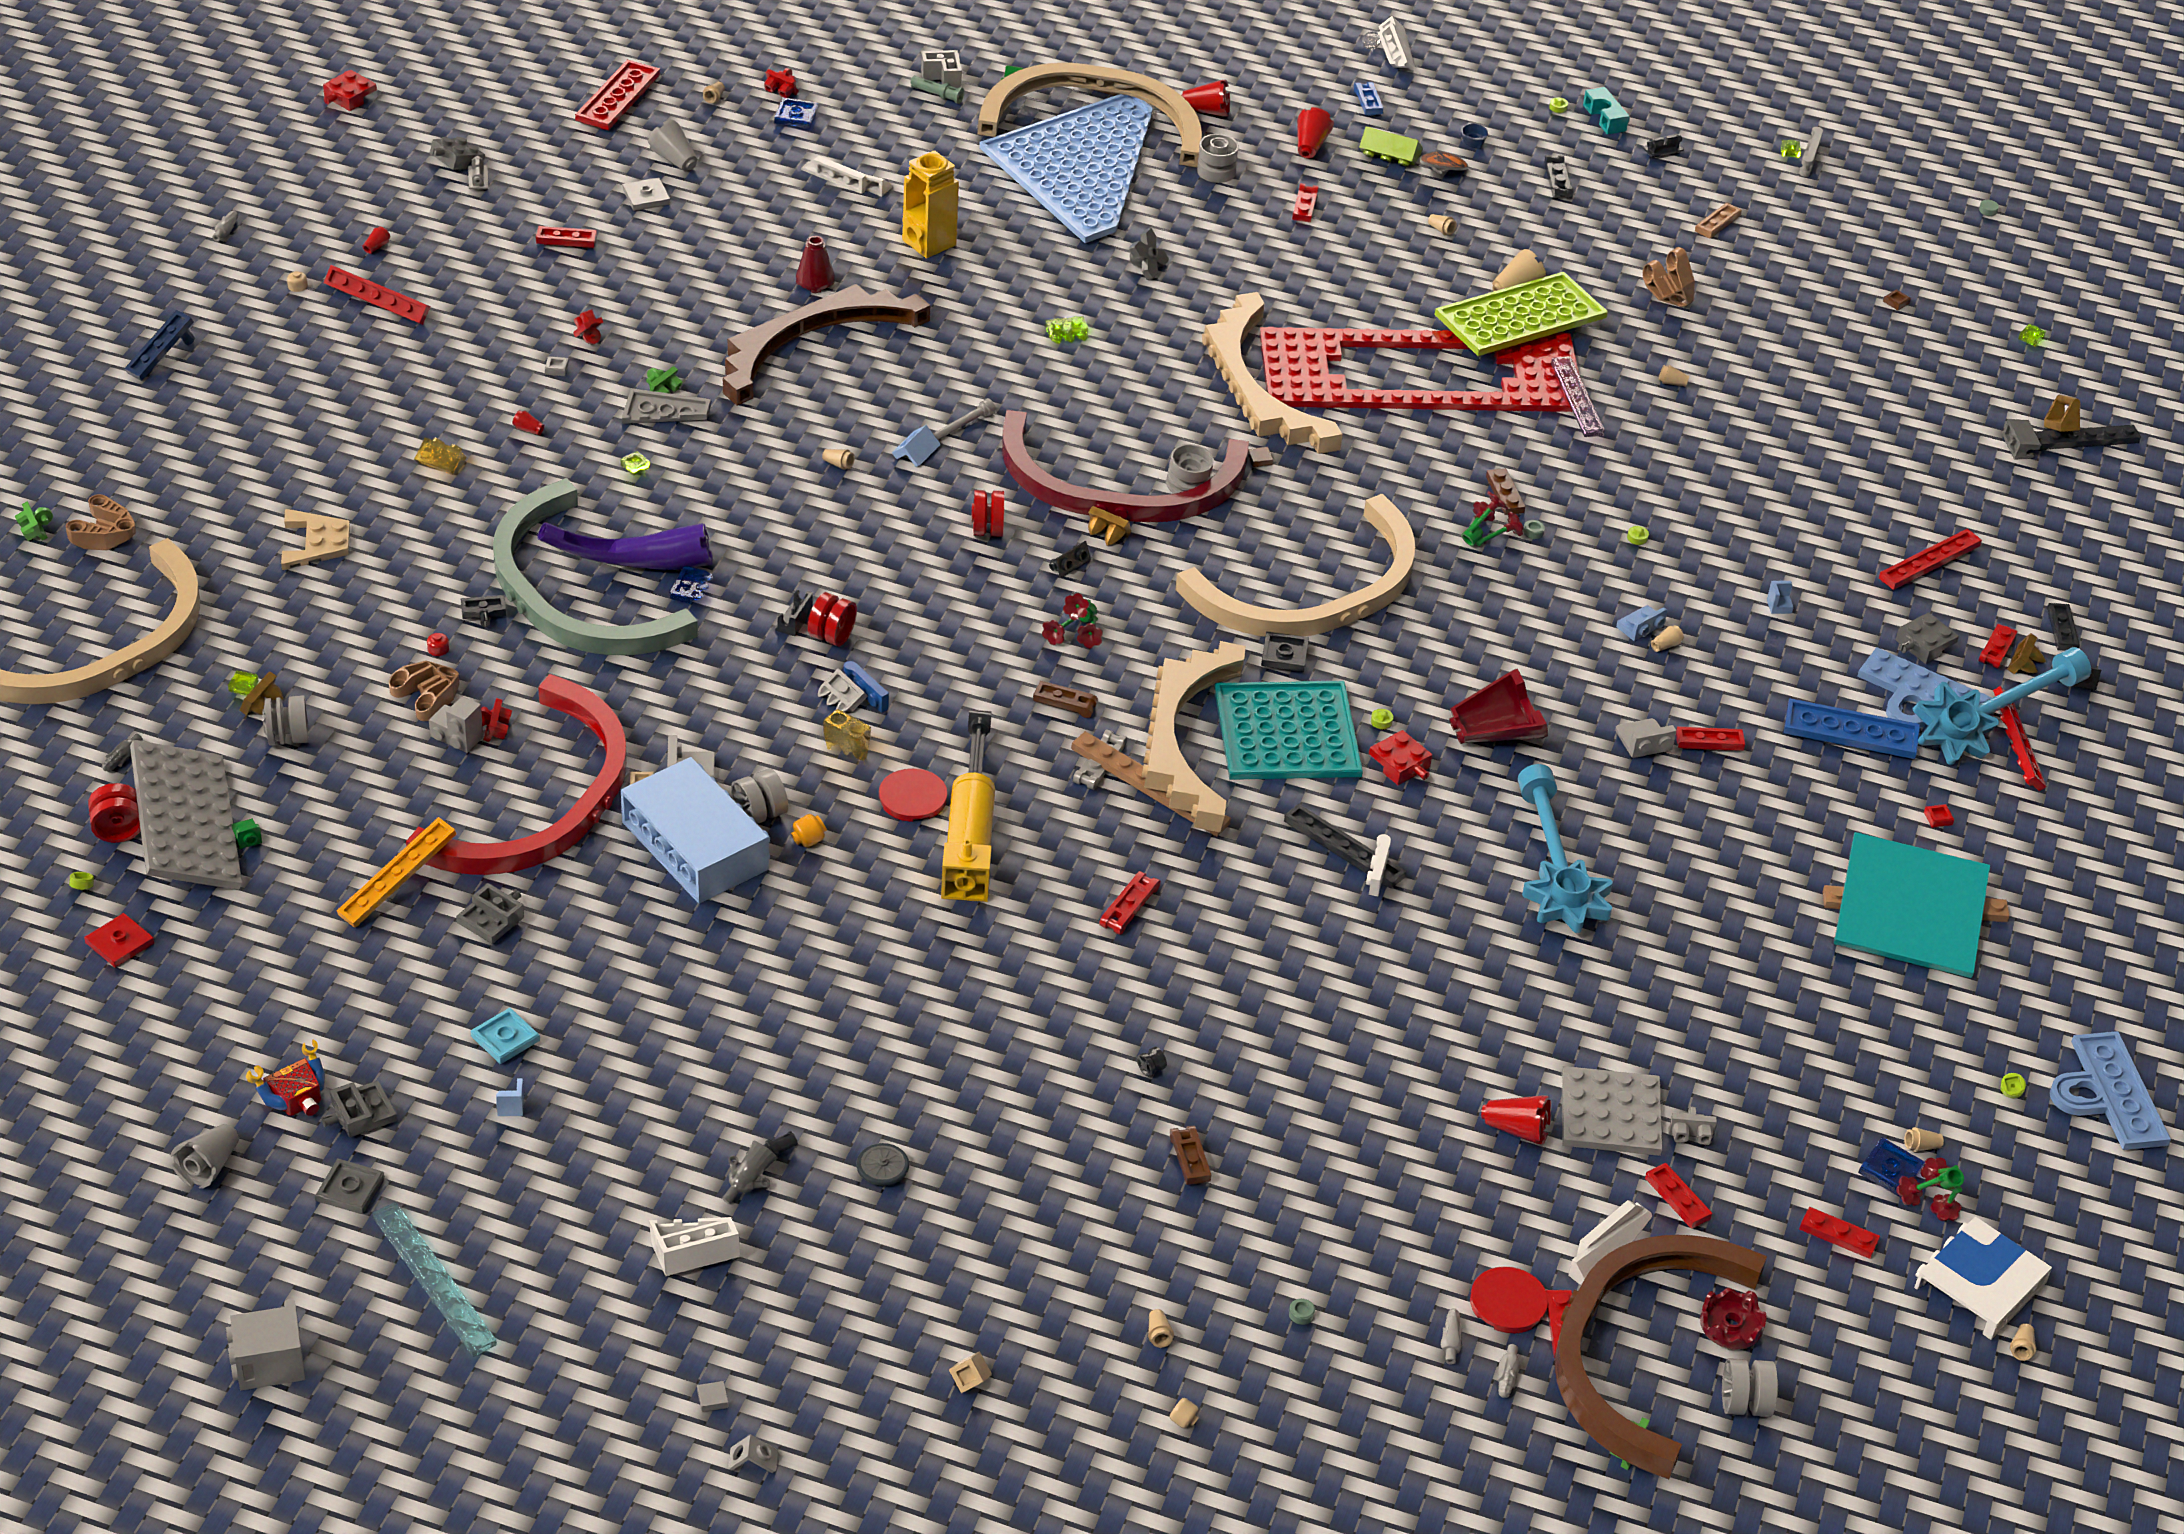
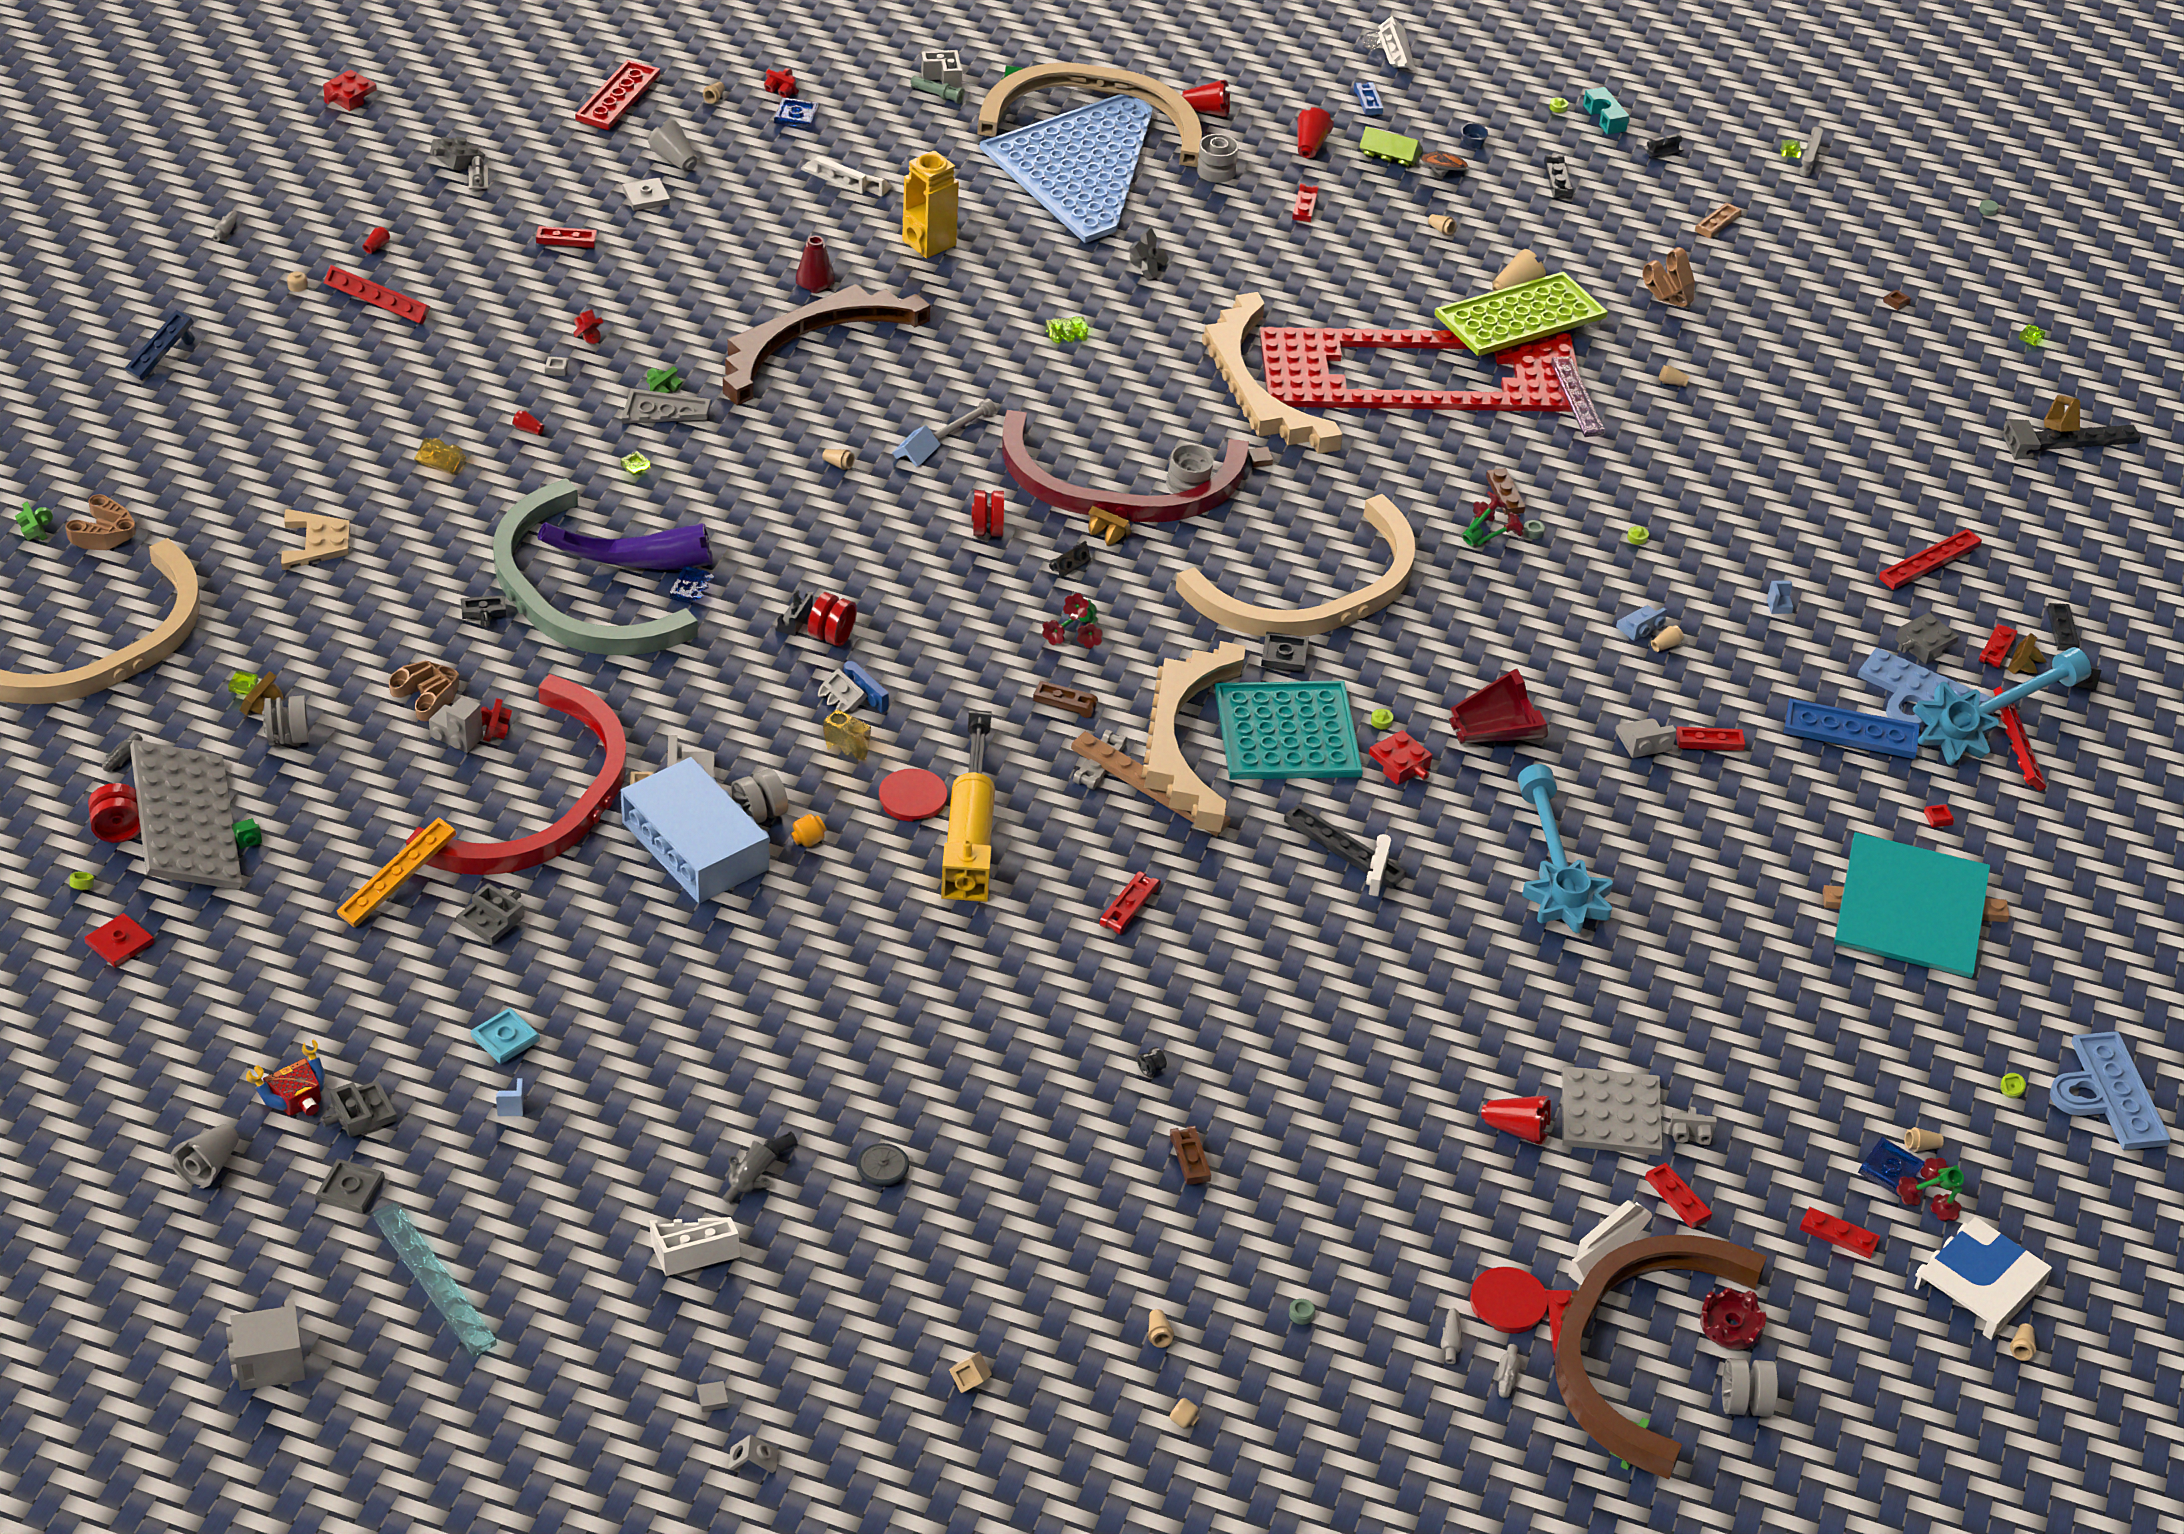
red piece [427,633,449,656] -> none

